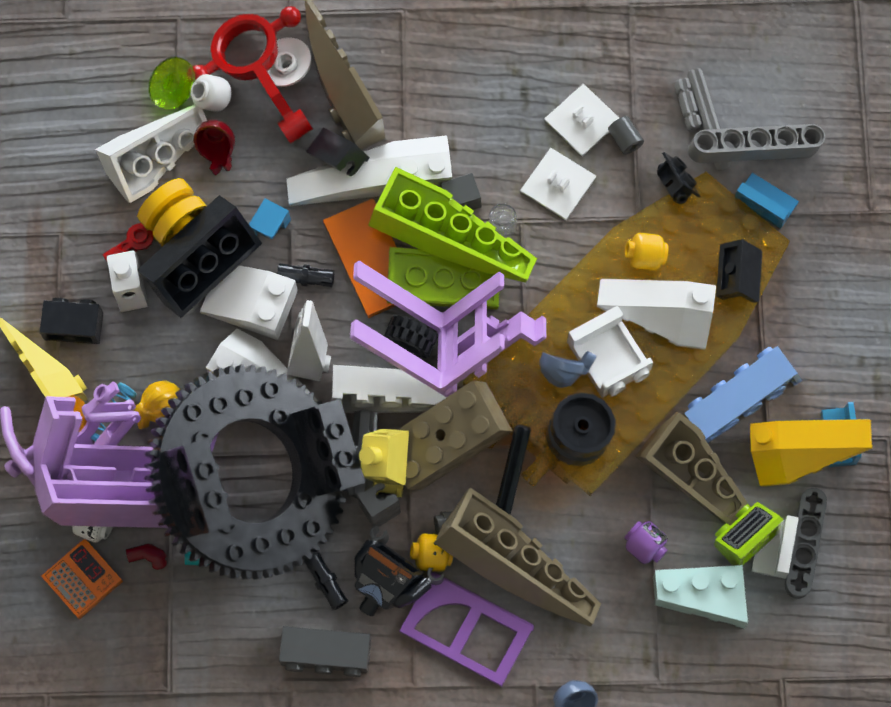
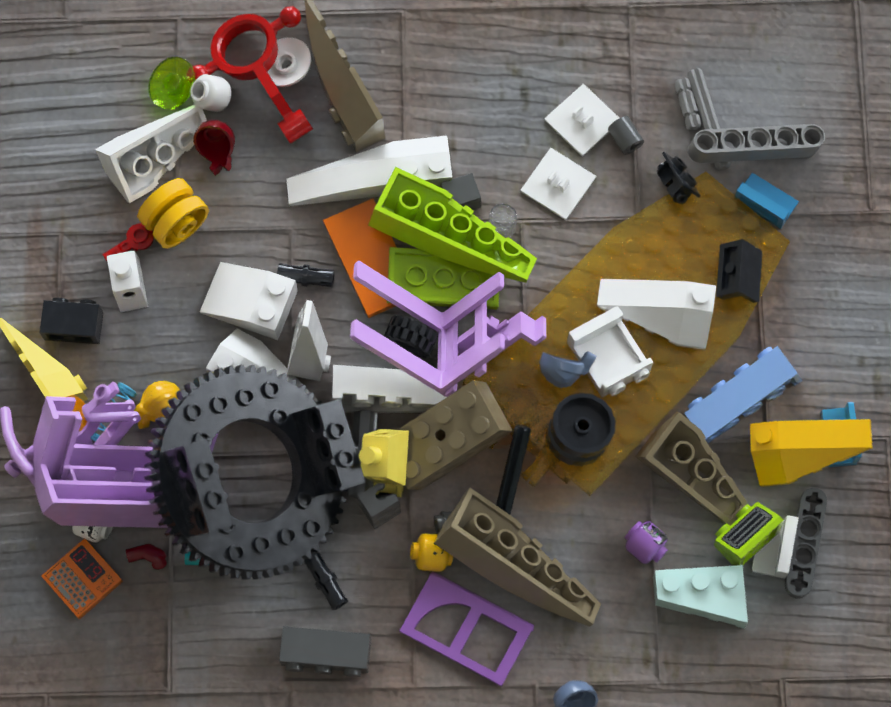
black brick [137,195,262,318] -> none
dark azure panel [249,198,291,239] -> none
black hinge [306,127,370,176] -> none
black torso [354,526,445,616] -> none
yellow head [625,233,668,271] -> none

